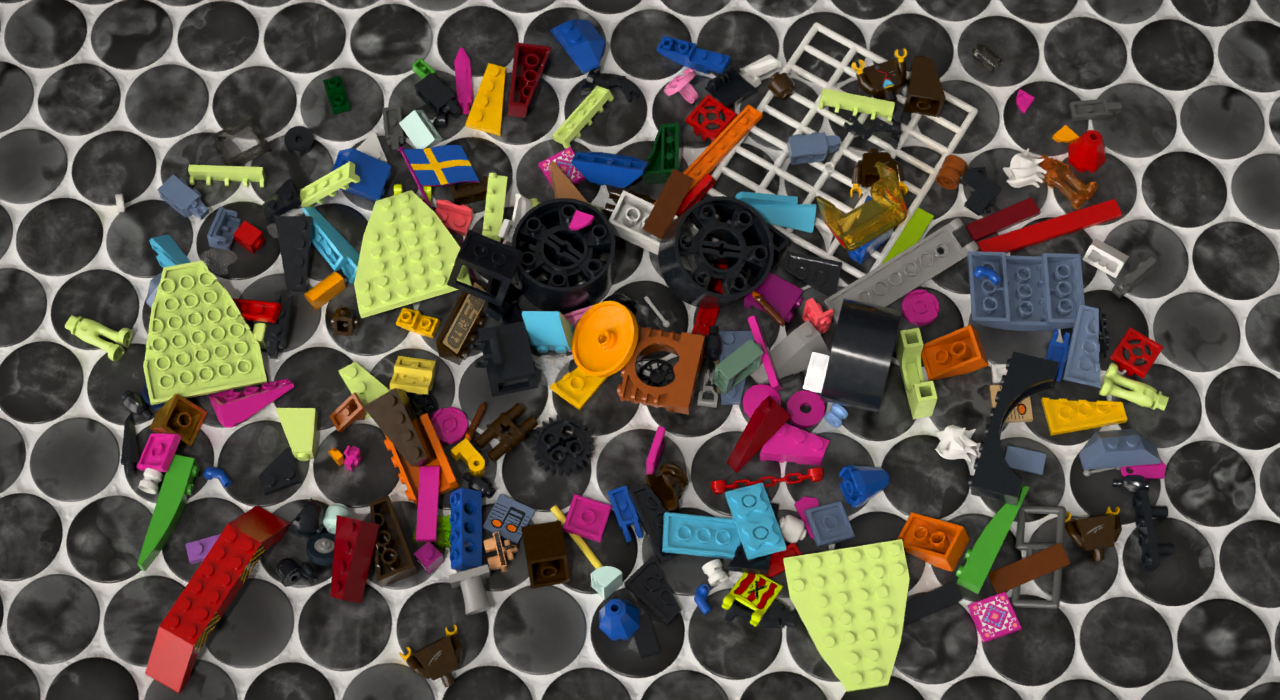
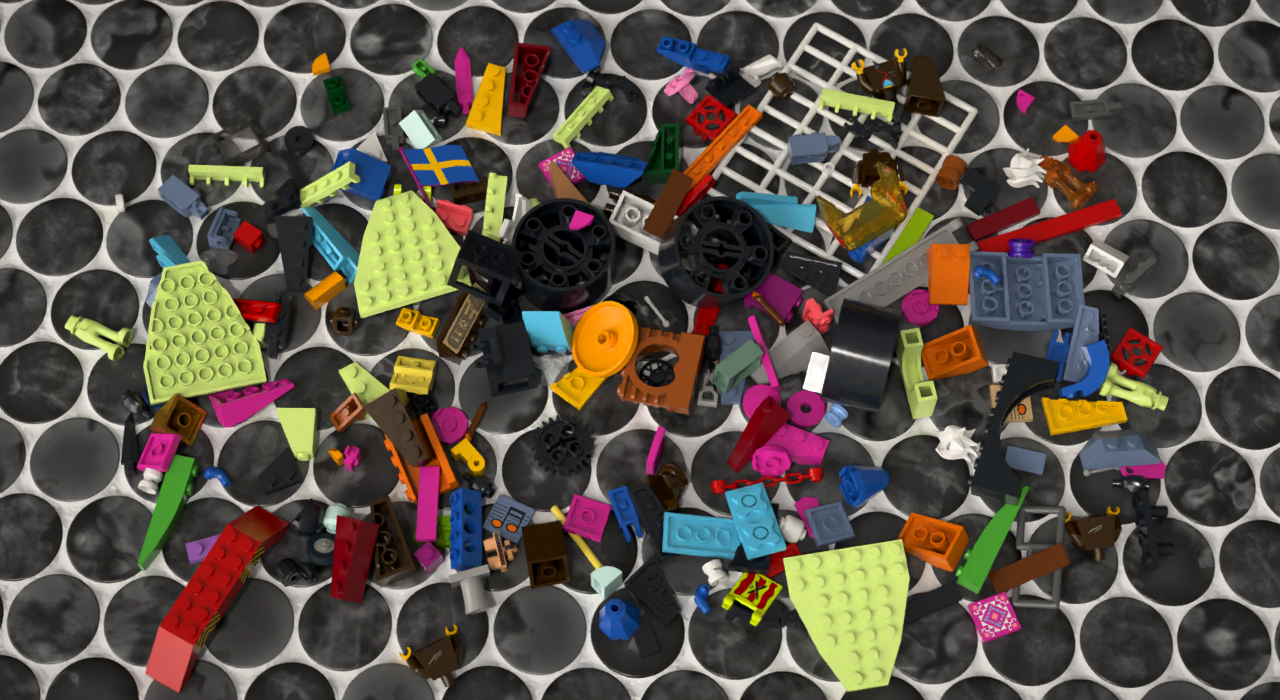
dark brown pin [474,402,538,463] -> none
none -> light orange tile [312,53,331,76]
none -> dark pink tile [752,445,791,477]
none -> orange slope [927,243,970,305]
none -> dark purple wheel [1008,238,1035,258]
none -> blue arch [1057,340,1110,399]

